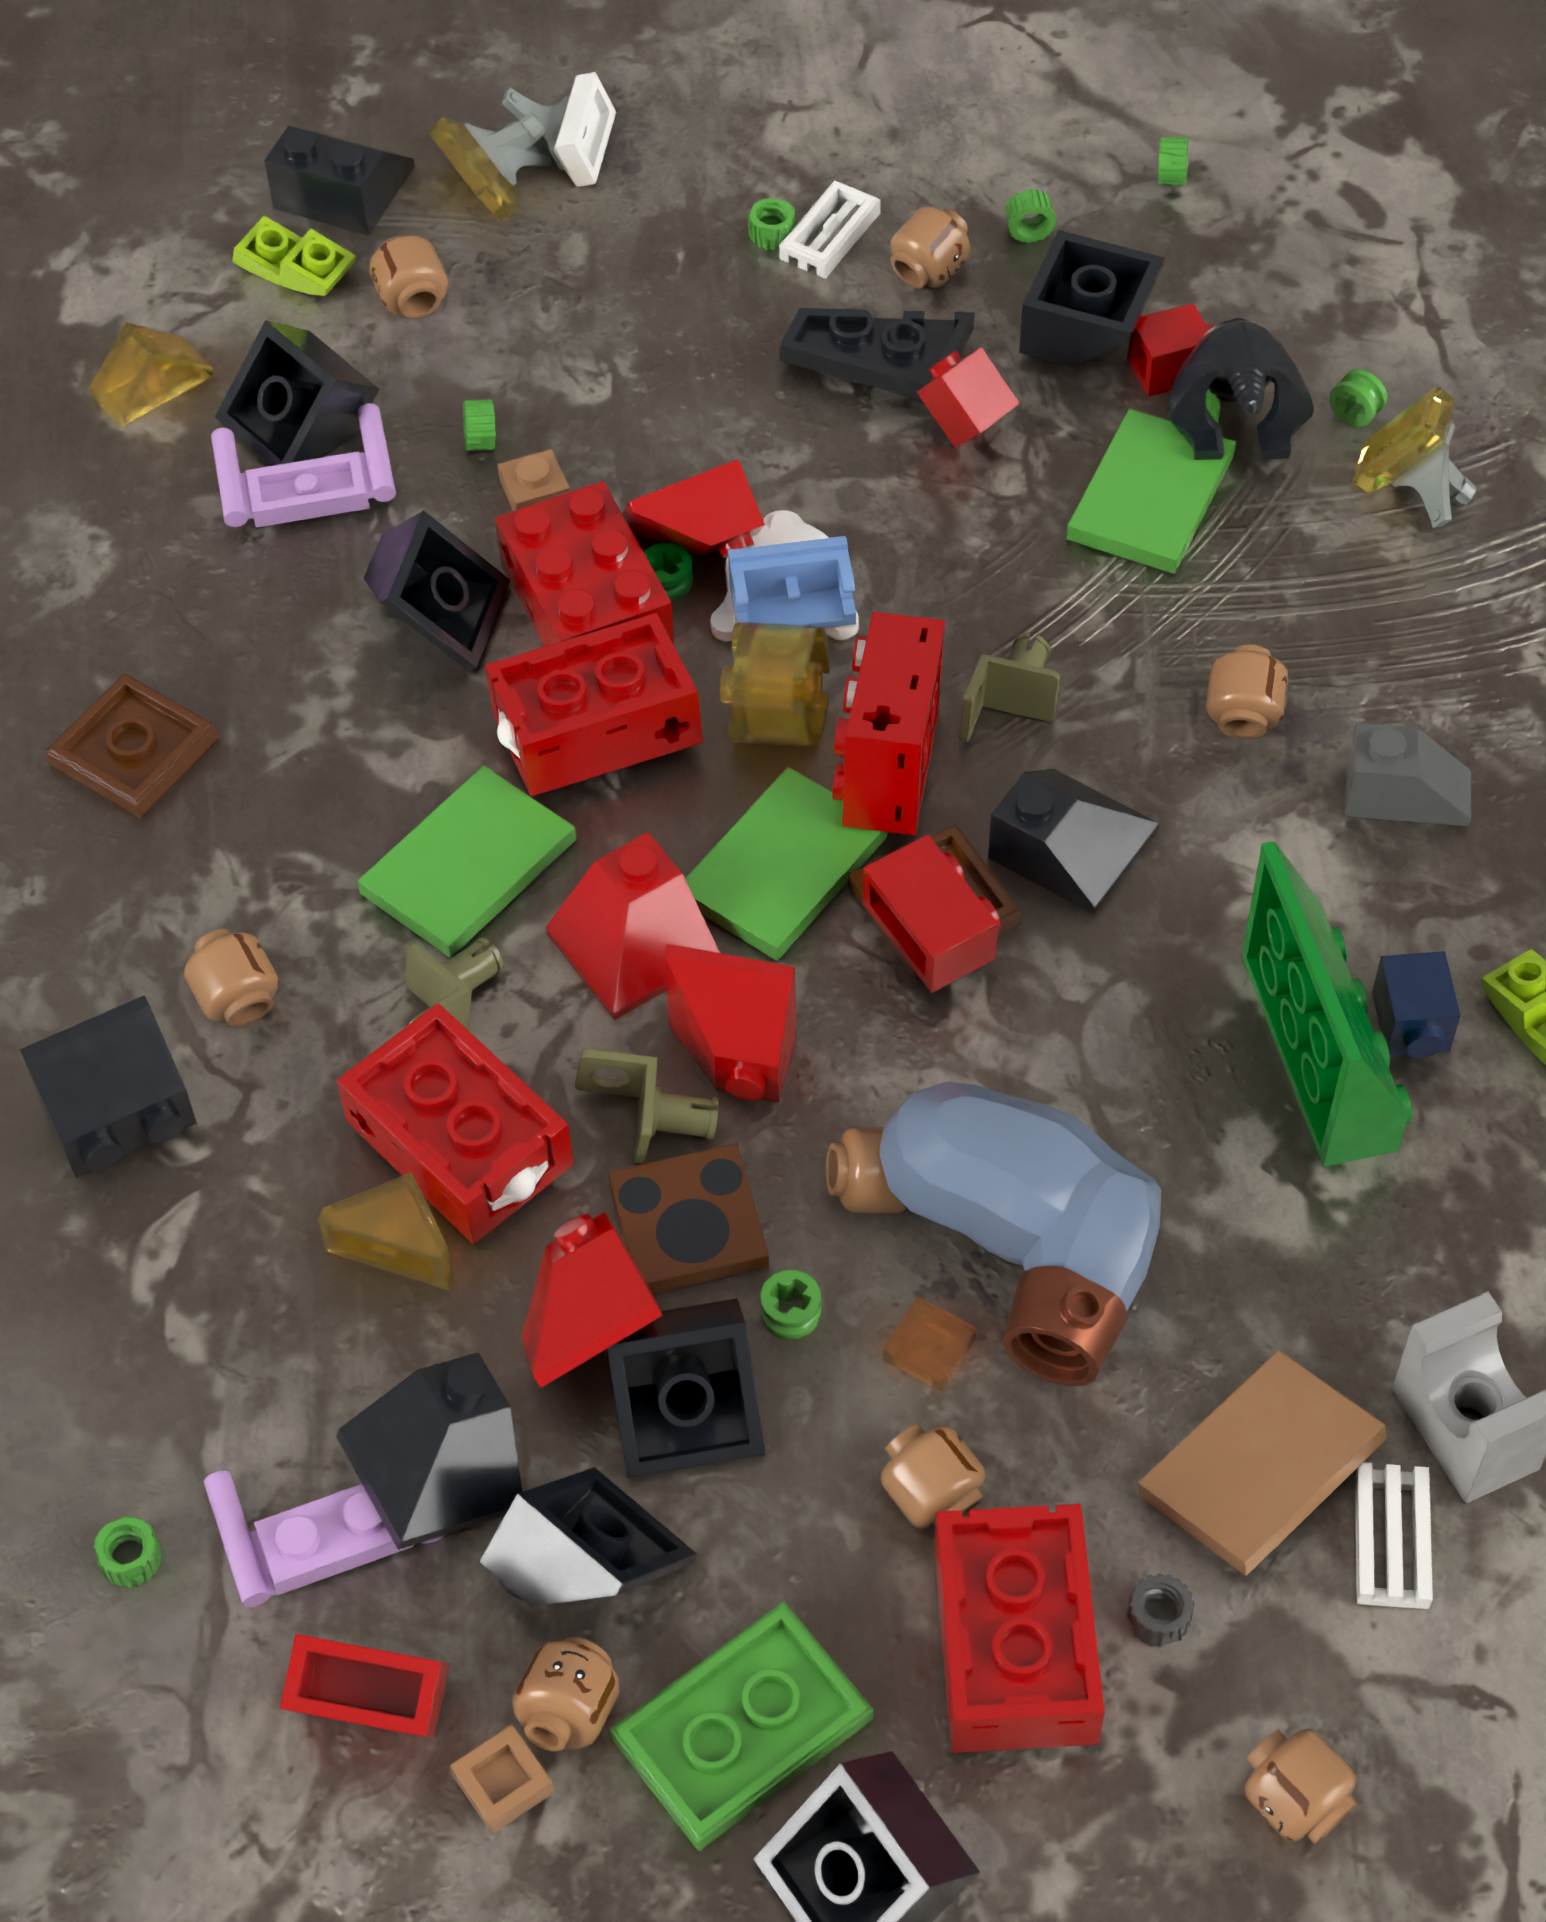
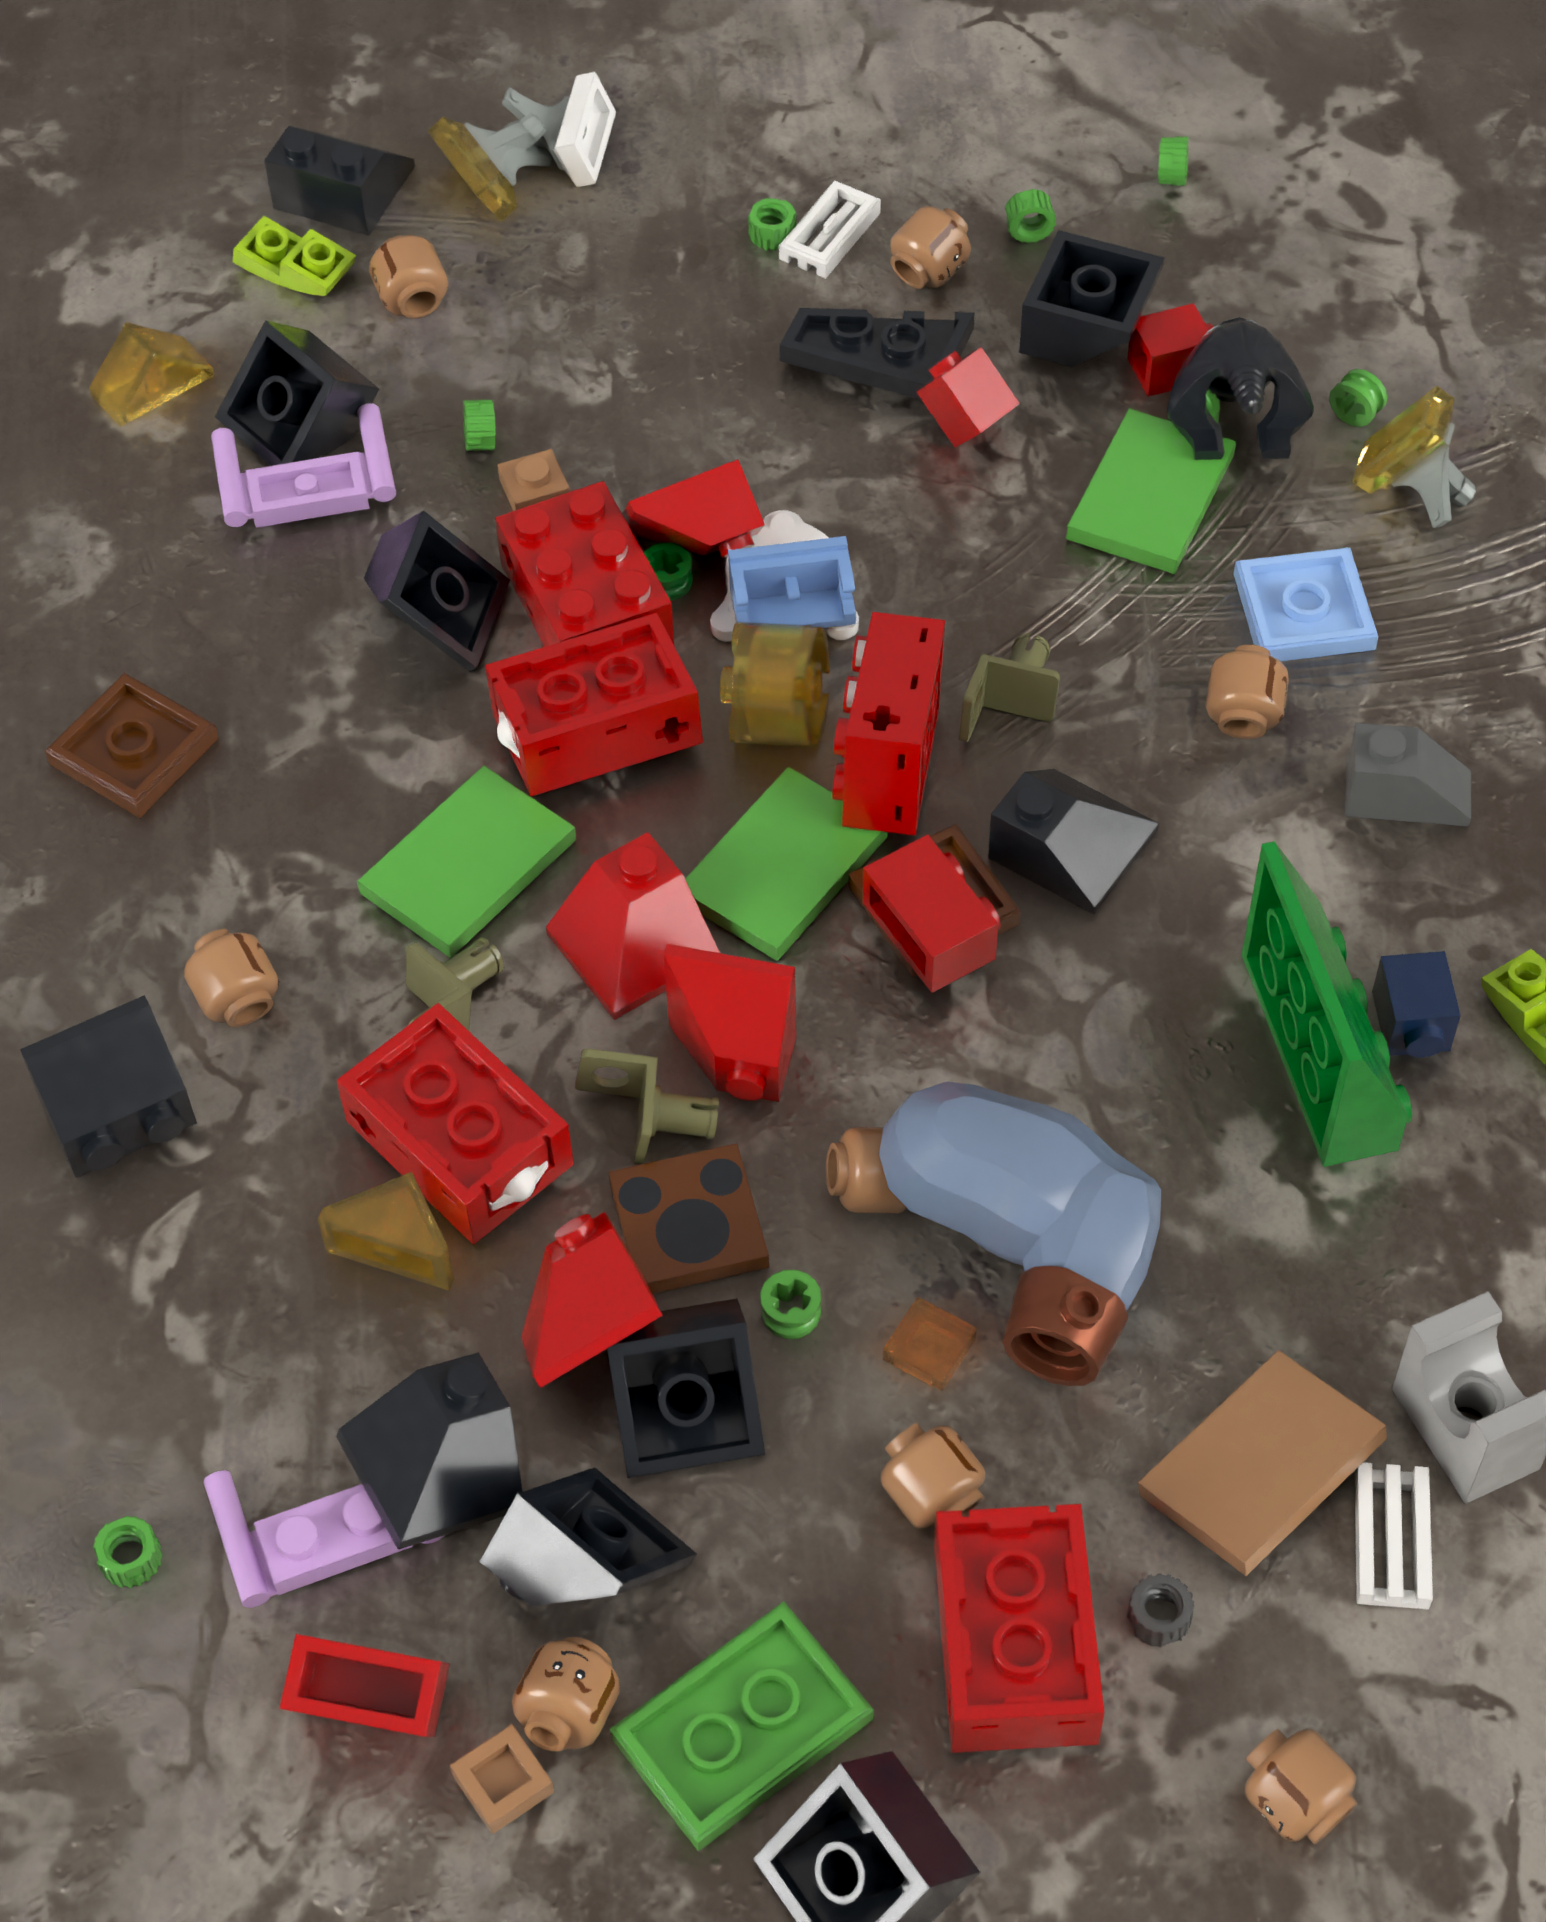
none -> light blue tile [1234,548,1378,662]

